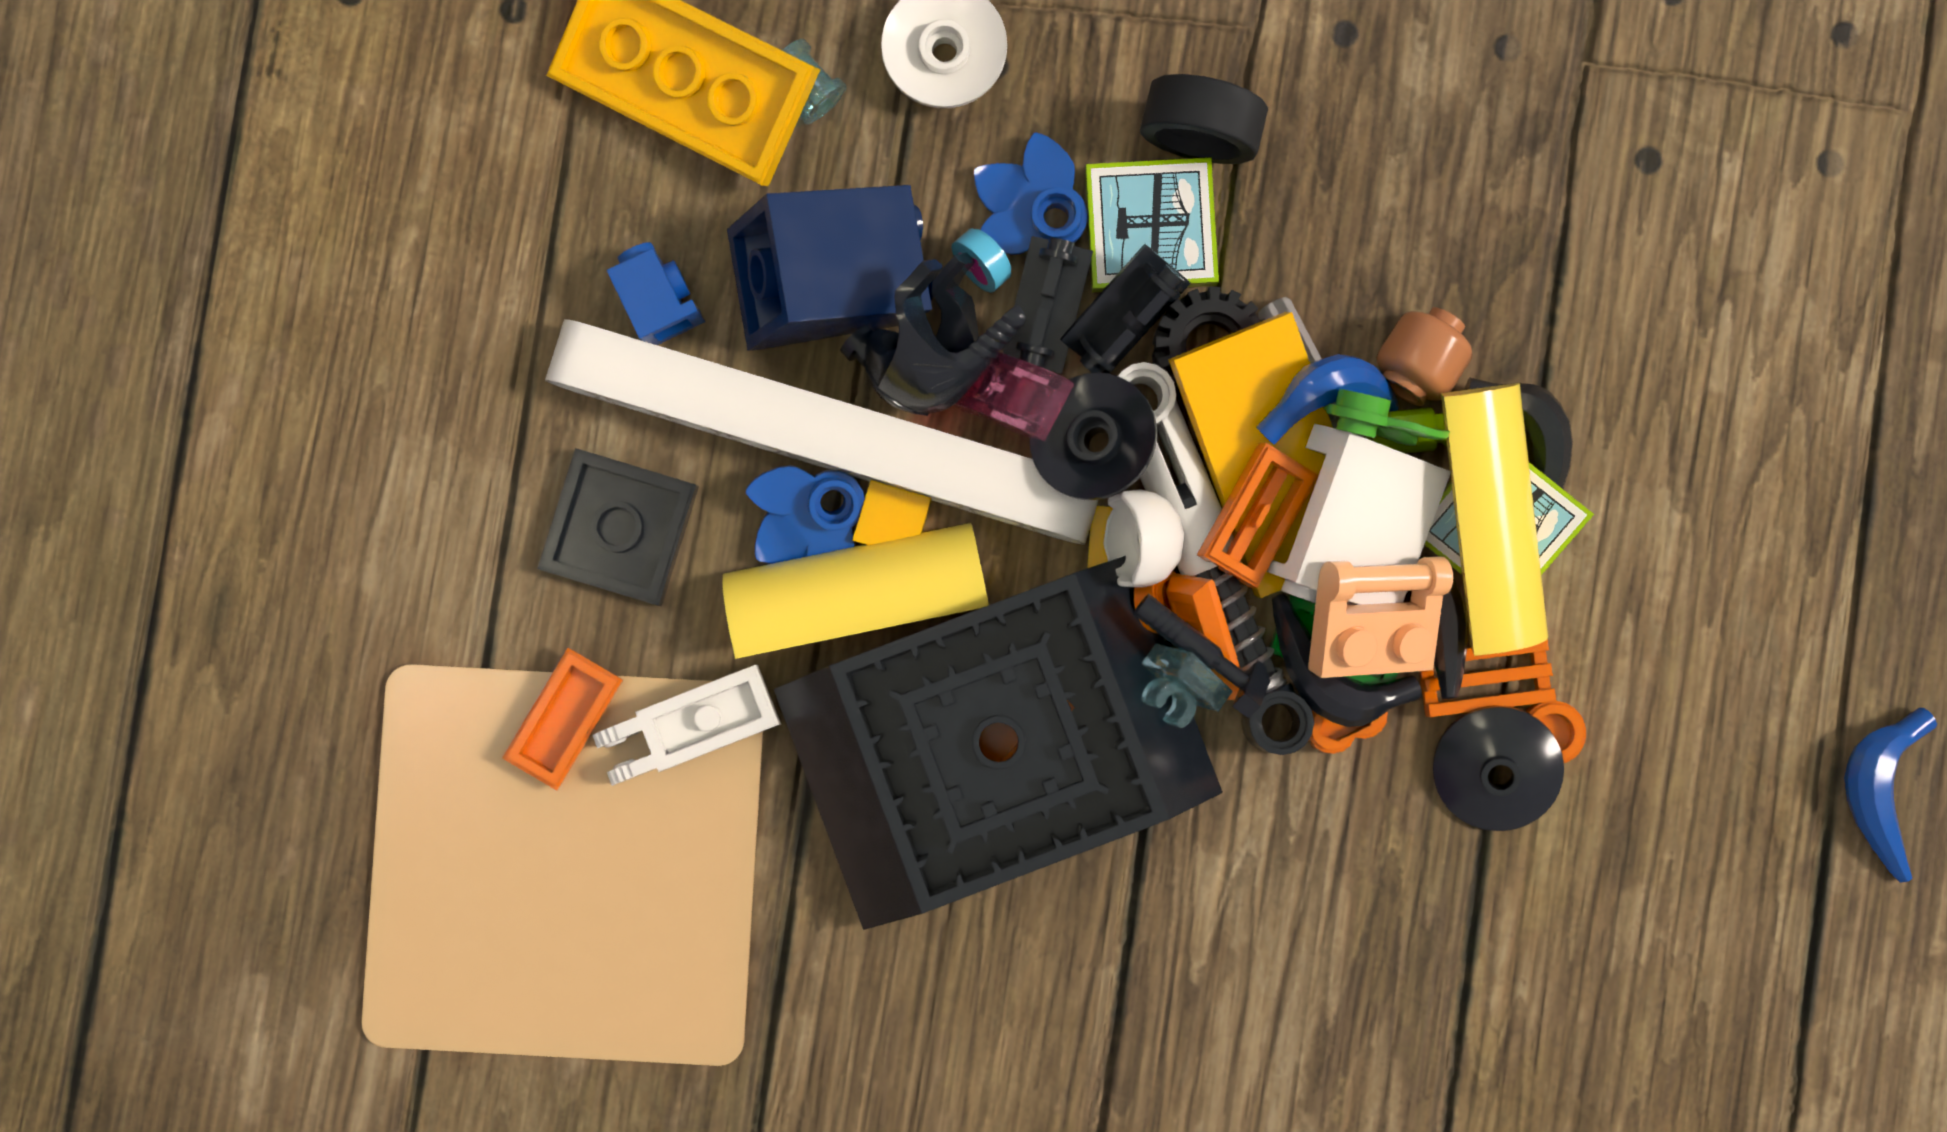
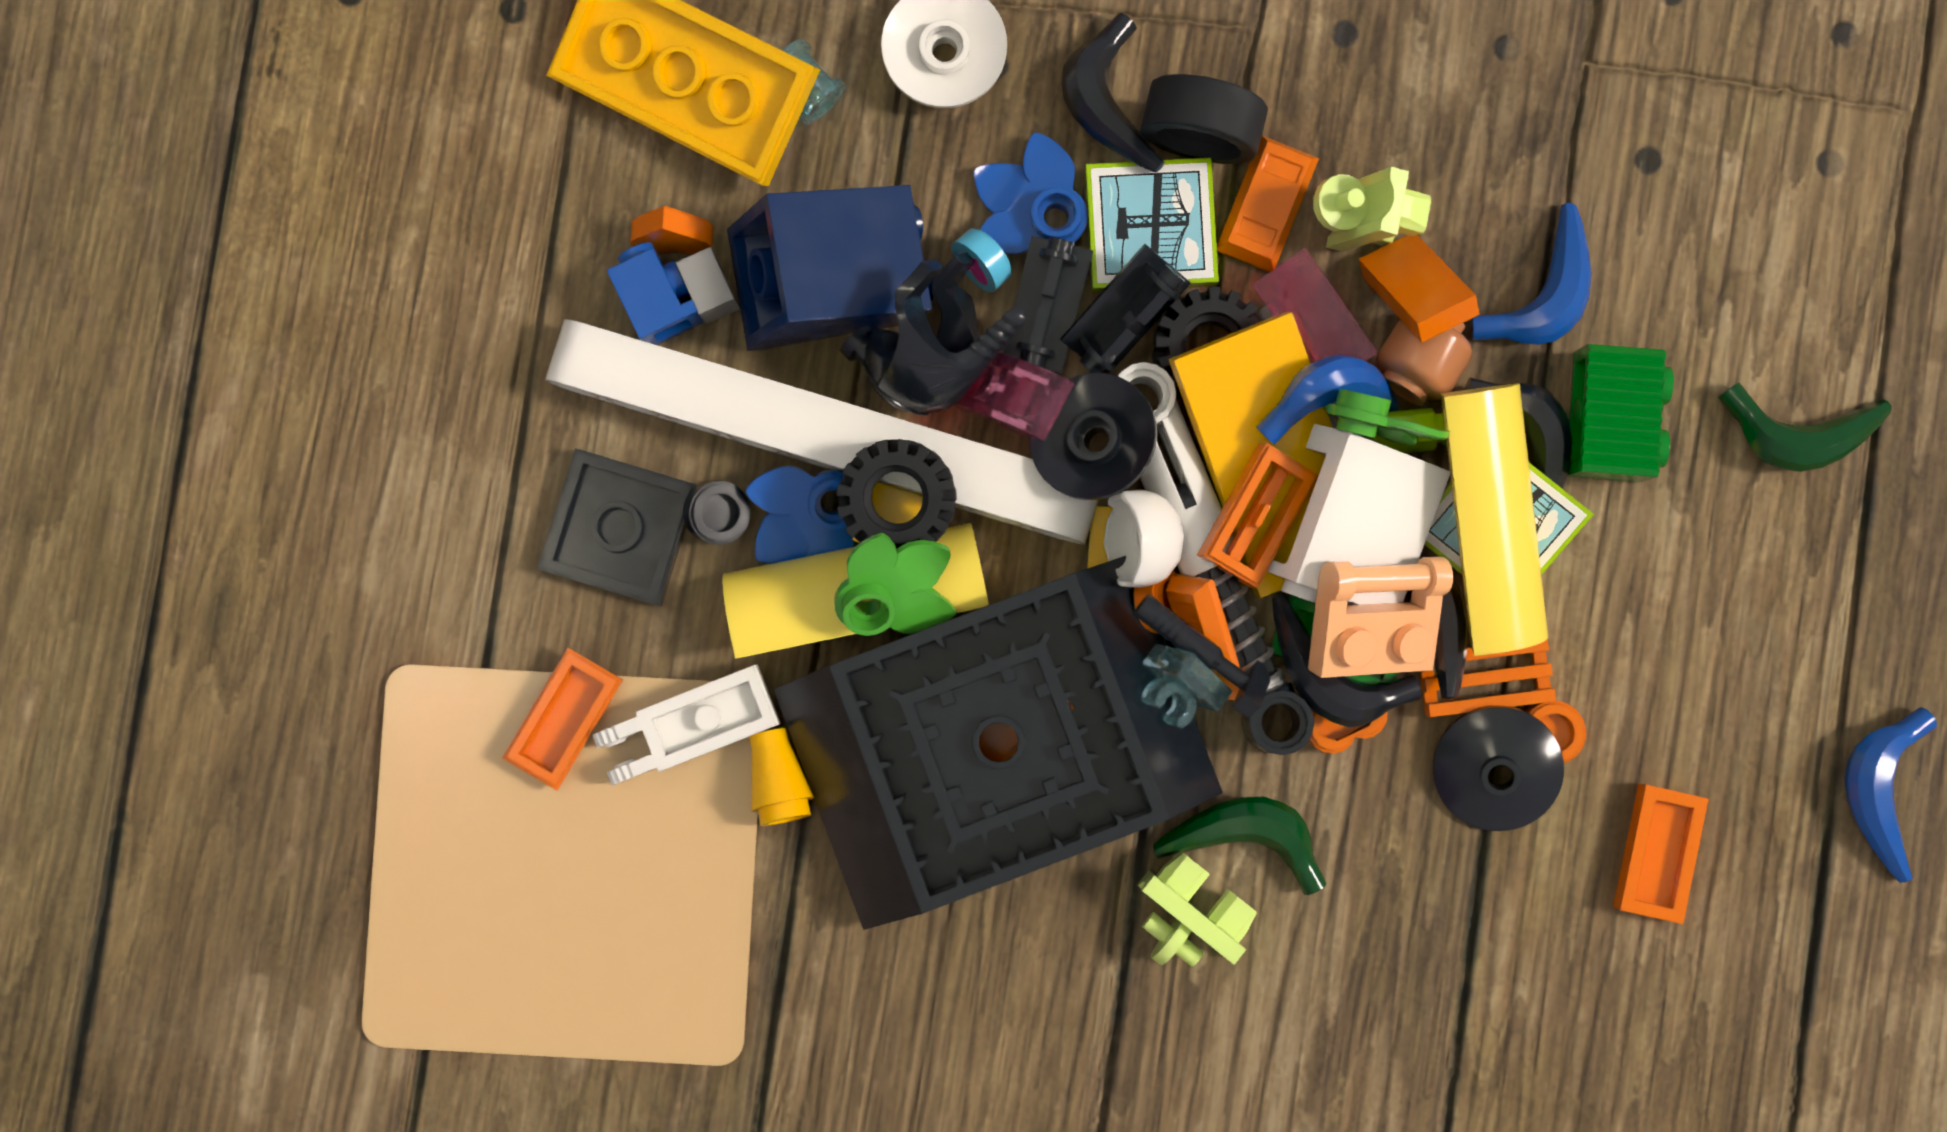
none -> orange tile [630,206,714,255]
none -> light grey piece [675,247,740,324]
none -> tile [683,480,750,545]
none -> yellow cone [749,728,814,826]
none -> bright green plate [834,533,956,636]
none -> black tyre [836,439,957,549]
none -> black piece [1061,12,1165,173]
none -> yellowish green hips [1137,851,1257,967]
none -> dark green piece [1153,796,1327,895]
none -> orange tile [1217,136,1319,274]
none -> clear pink hinge [1253,247,1378,363]
none -> yellowish green hips [1313,167,1431,252]
none -> orange tile [1358,235,1480,343]
none -> blue piece [1471,203,1592,345]
none -> green brick [1568,344,1674,482]
none -> orange tile [1613,783,1709,924]
none -> dark green piece [1718,382,1892,472]

